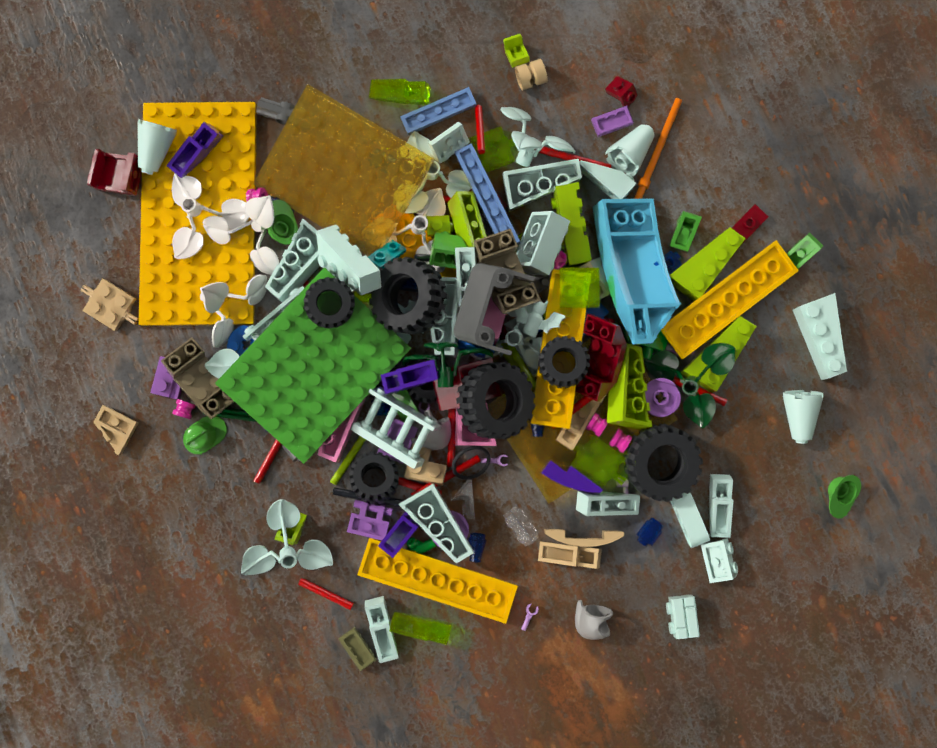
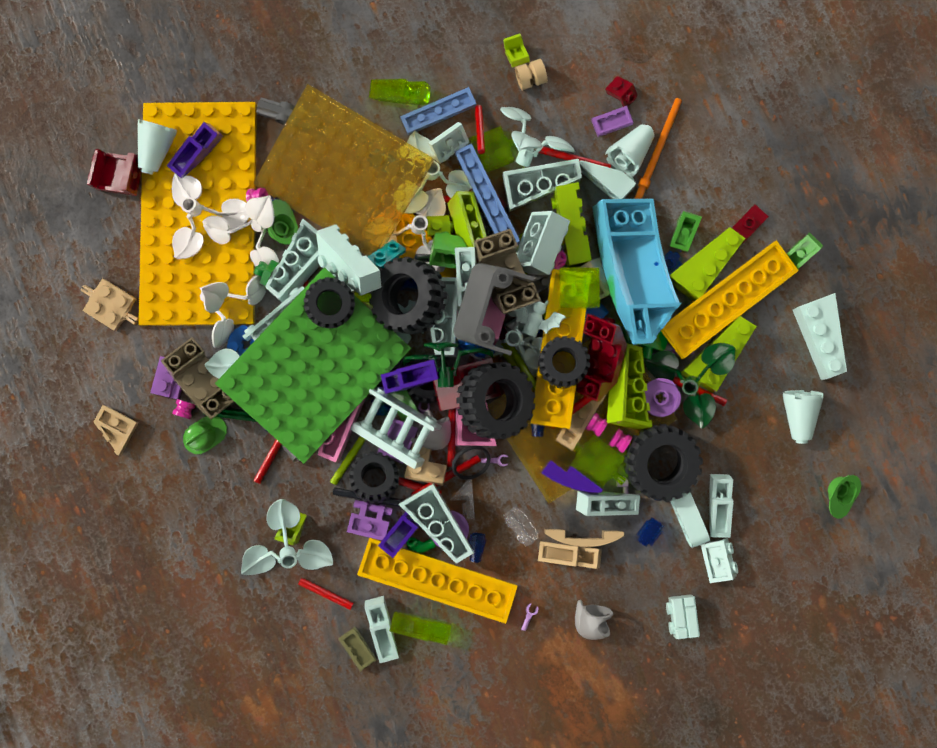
none -> green tile [253,260,279,286]

